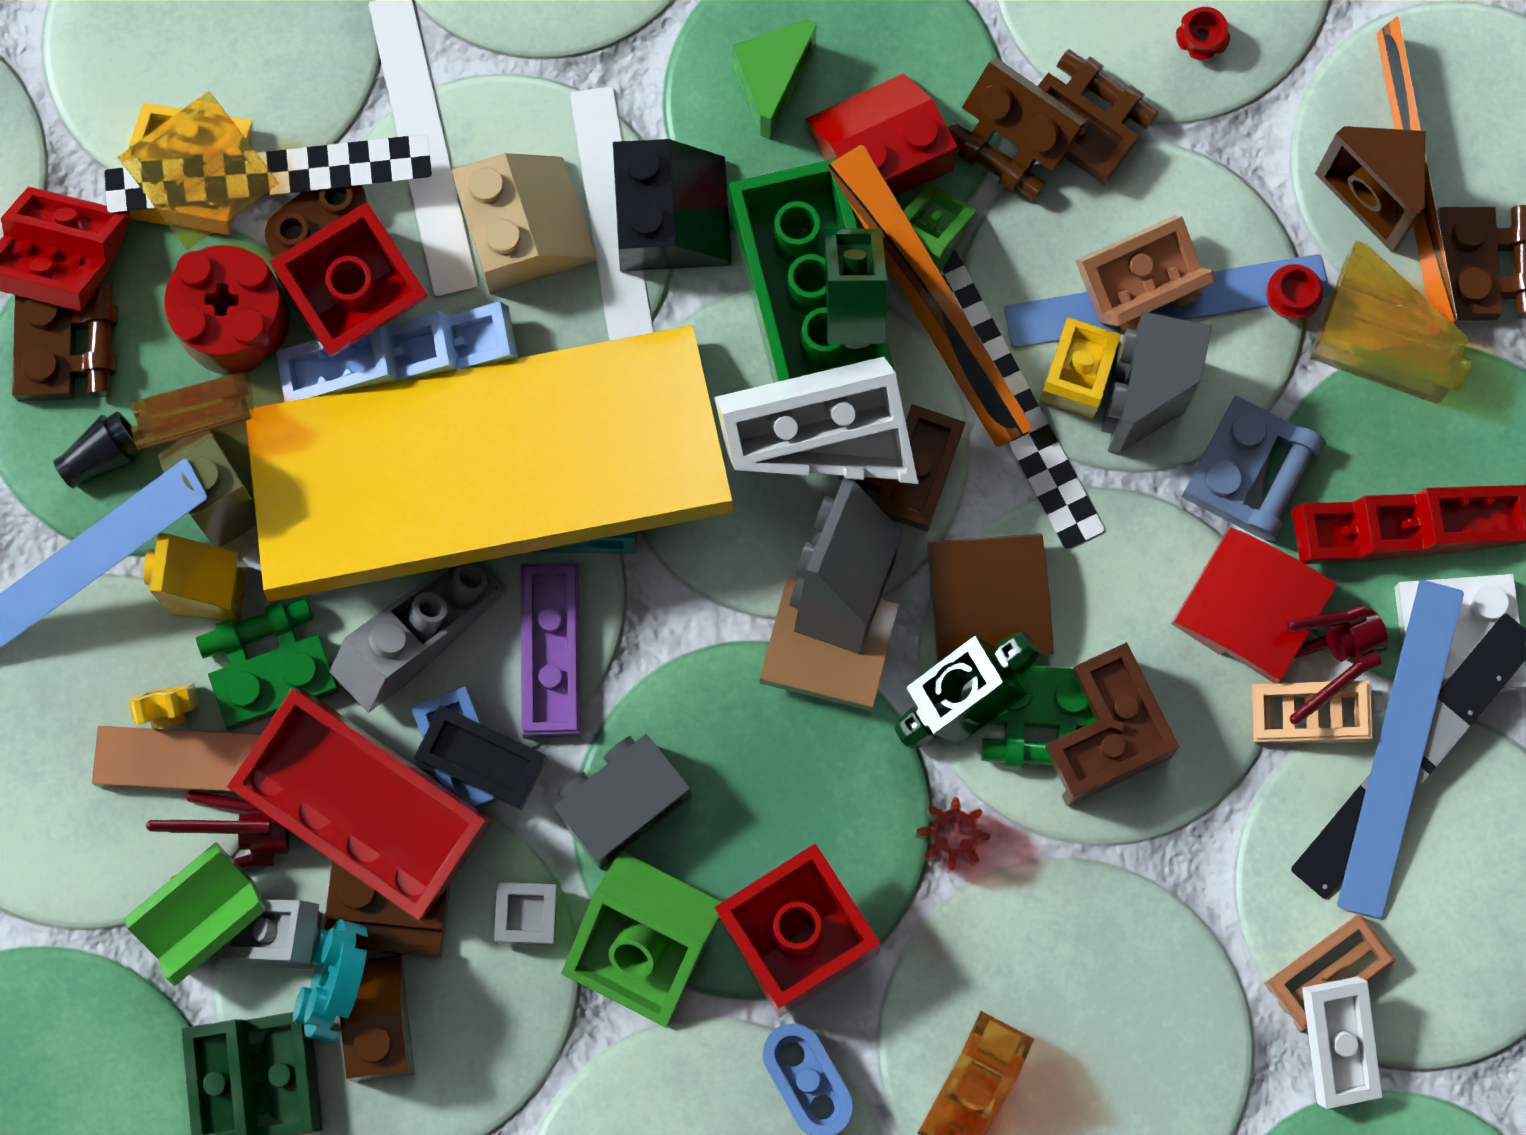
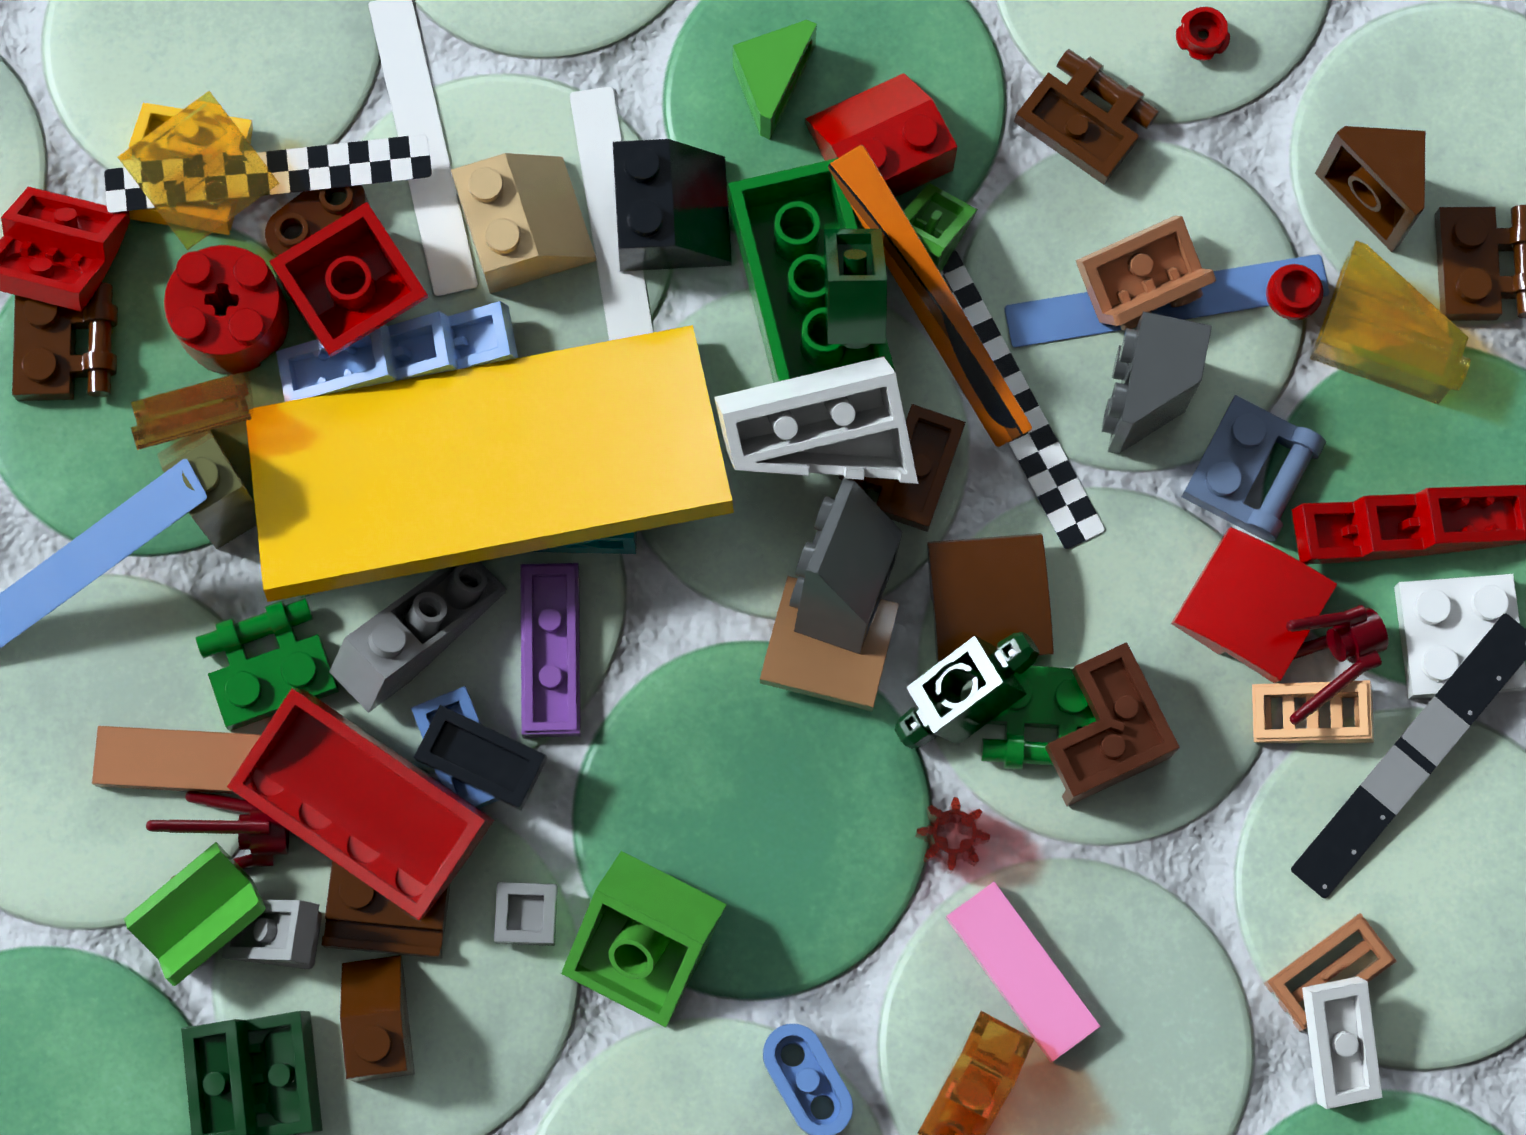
black cone [53,411,144,488] -> none
yellow plate [128,682,199,729] -> none
yellow slope [143,533,248,622] -> none
teal plate [293,919,368,1043] -> none
dark grey brick [553,733,691,869] -> none
red slope [714,843,881,1018] -> none
reddish brown plate [948,58,1087,201] -> none
yellow slope [1039,317,1121,418] -> none
medium blue sticker [1337,580,1464,918] -> none
orange sticker [1377,16,1457,333] -> none
none -> bright pink tile [946,882,1101,1062]

